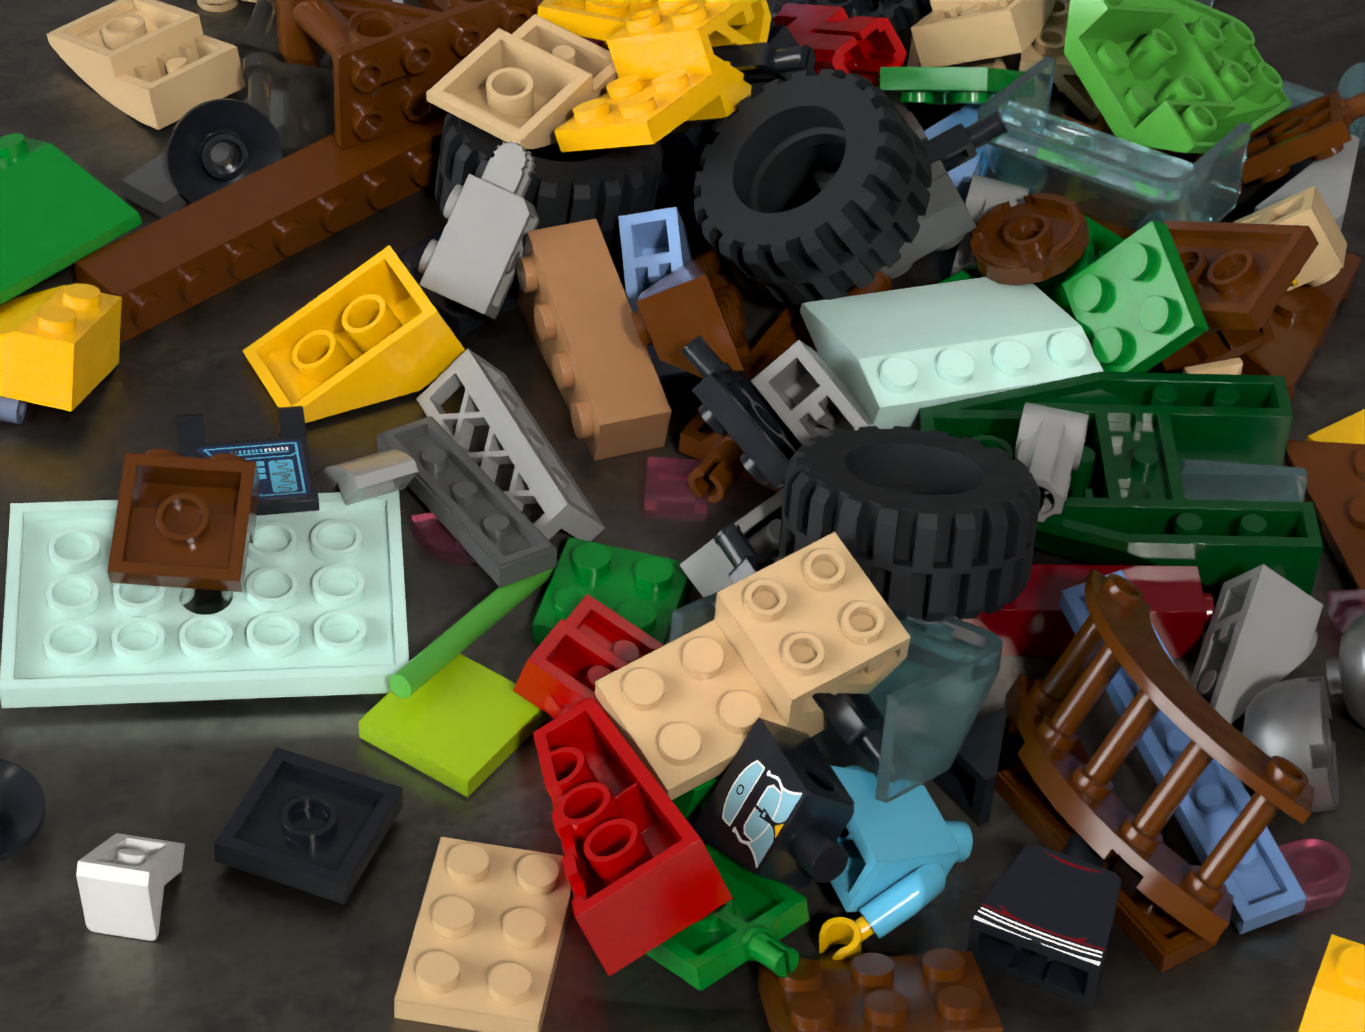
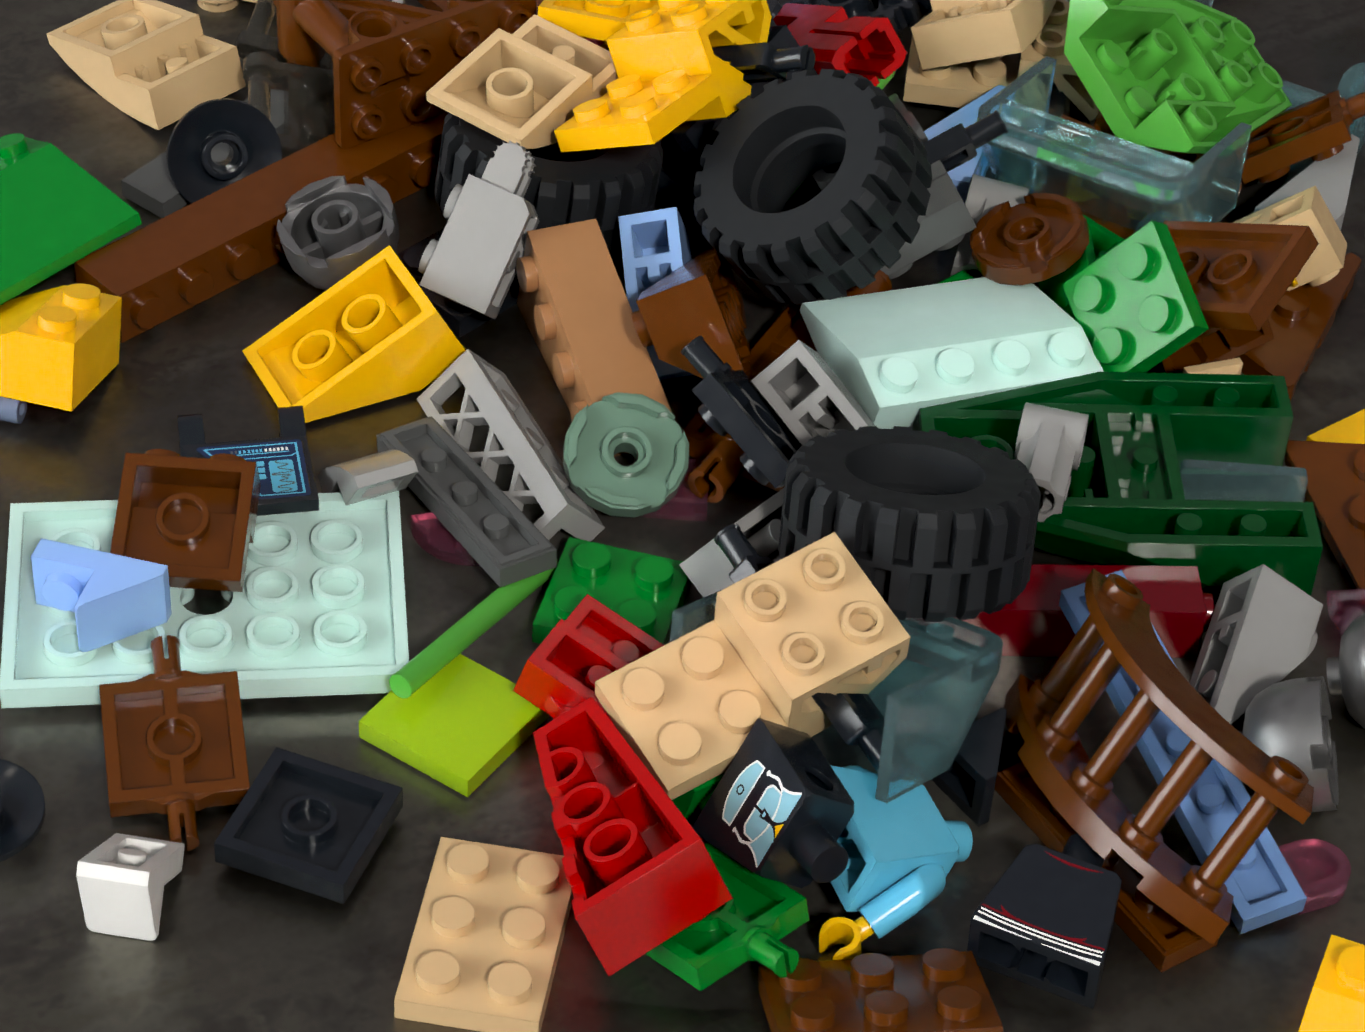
green plate [880,67,1028,106] -> none
none -> light blue slope [31,538,172,652]
none -> reddish brown plate [99,635,250,851]
none -> flat silver cylinder [276,175,399,290]
none -> sand green plate [563,392,689,518]

